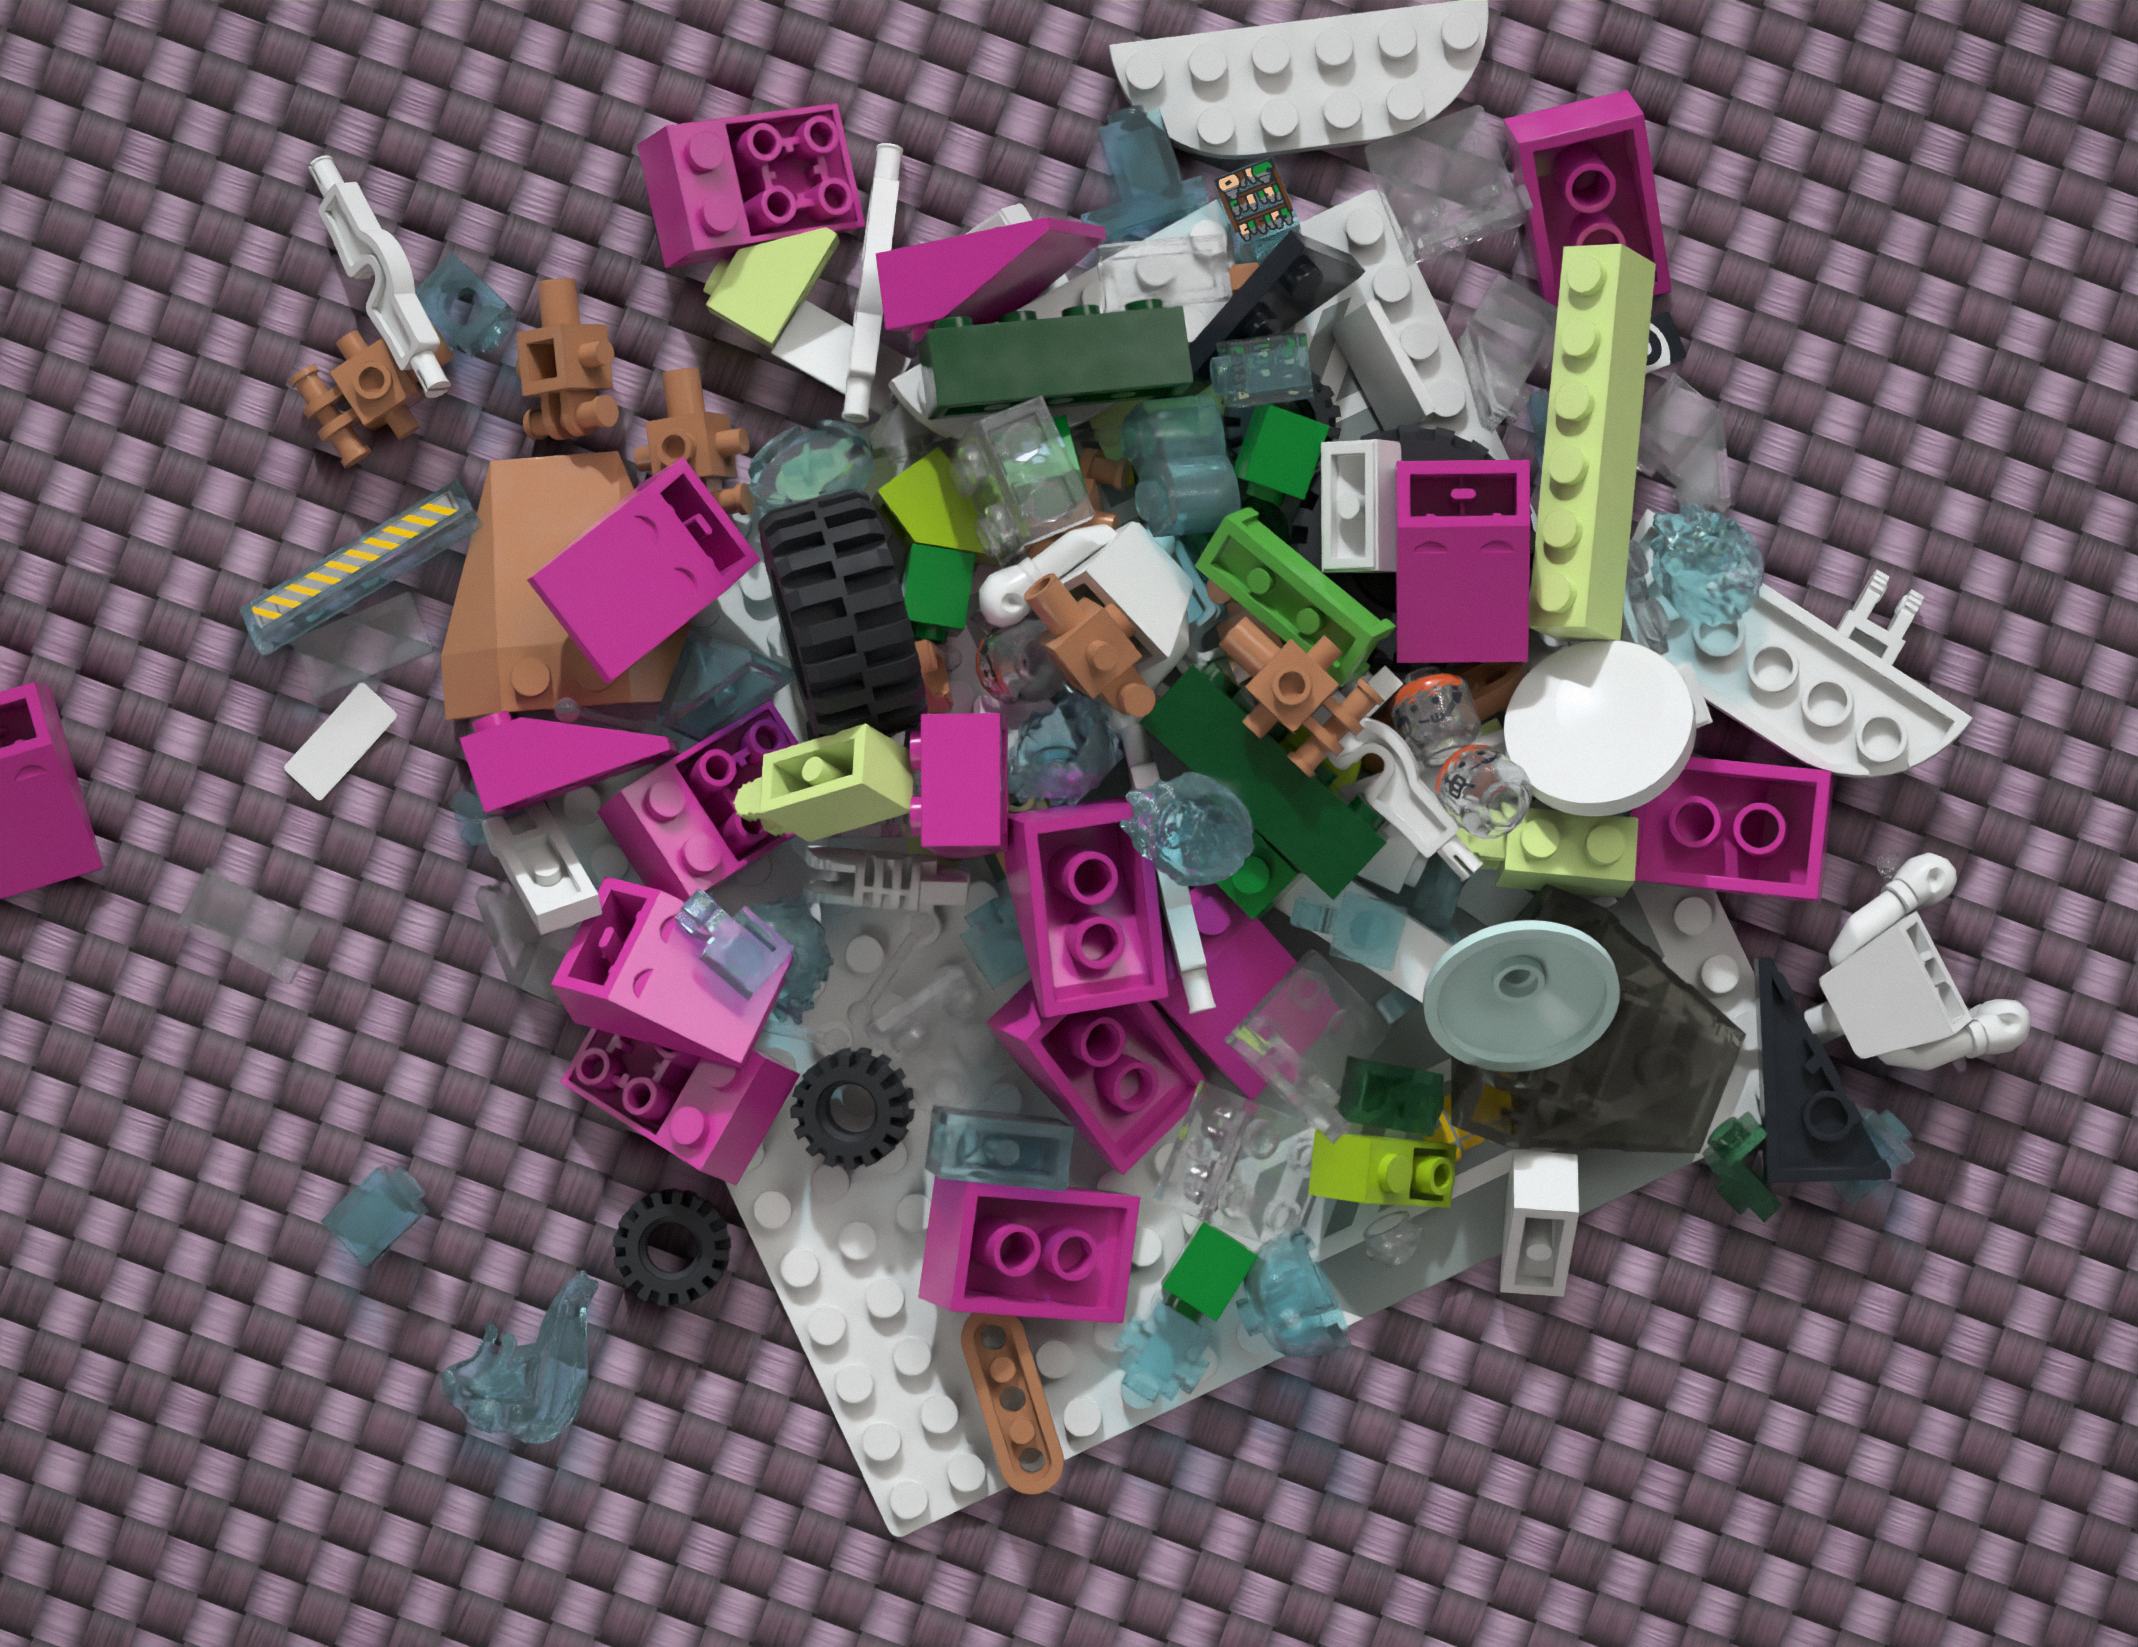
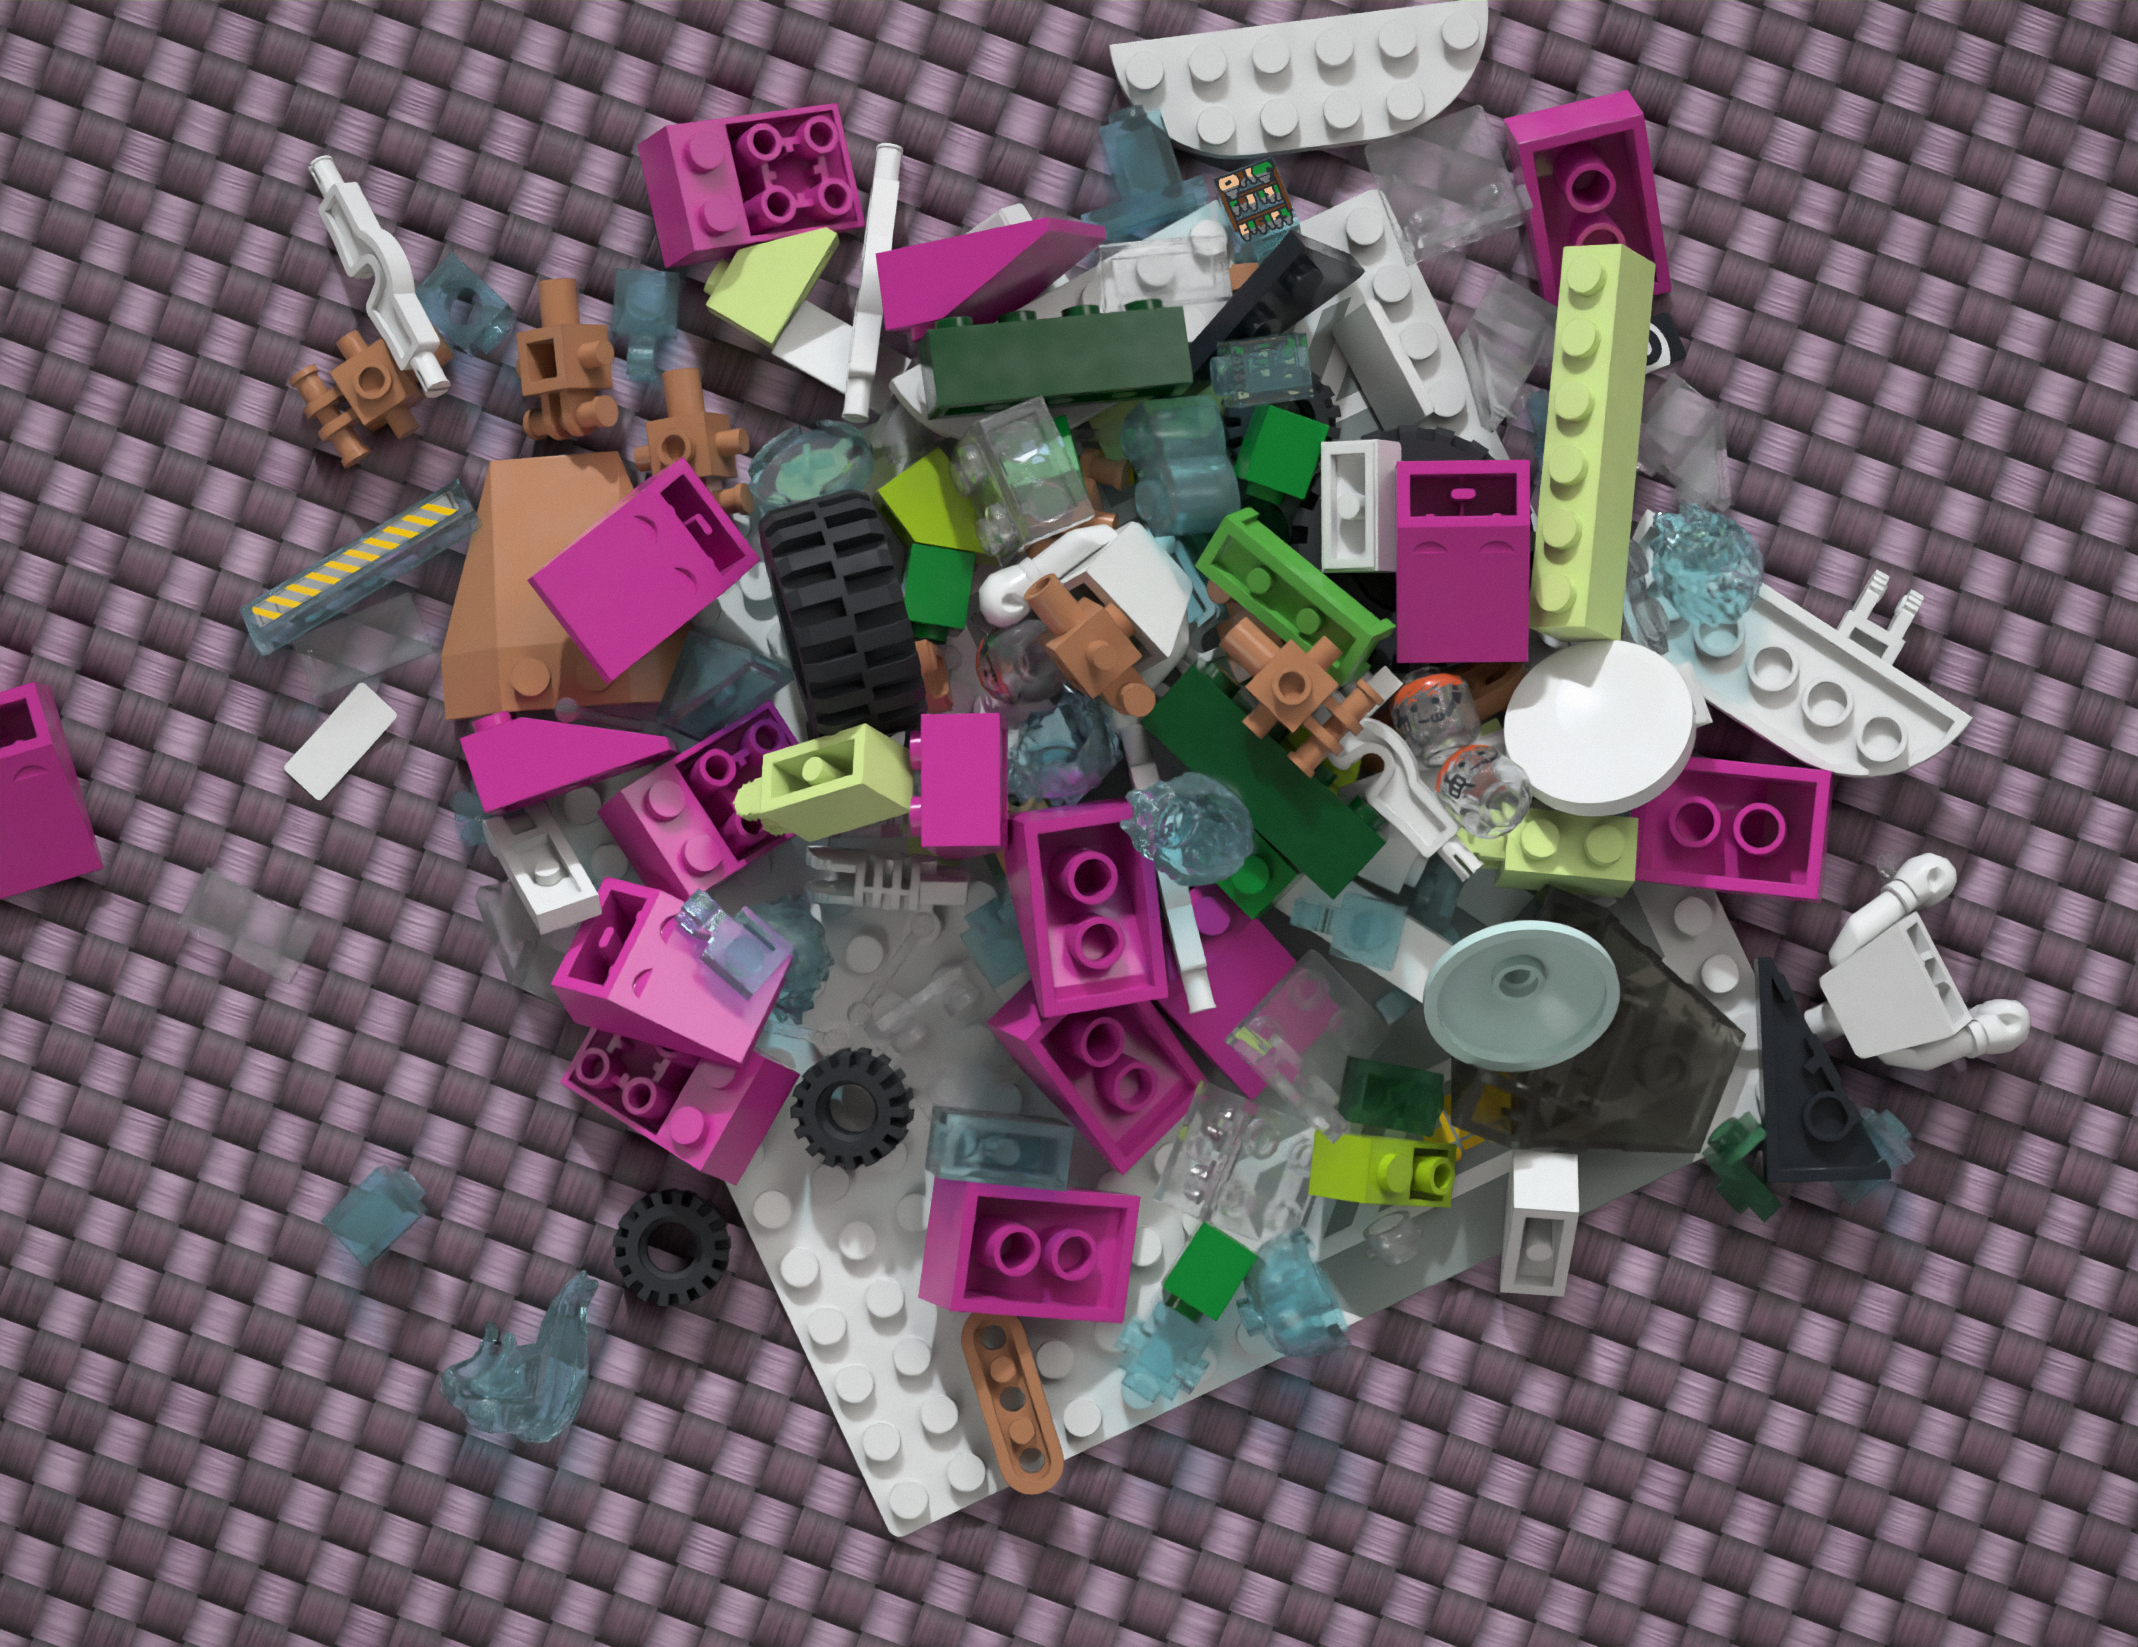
none -> clear light blue plate [612,268,682,382]

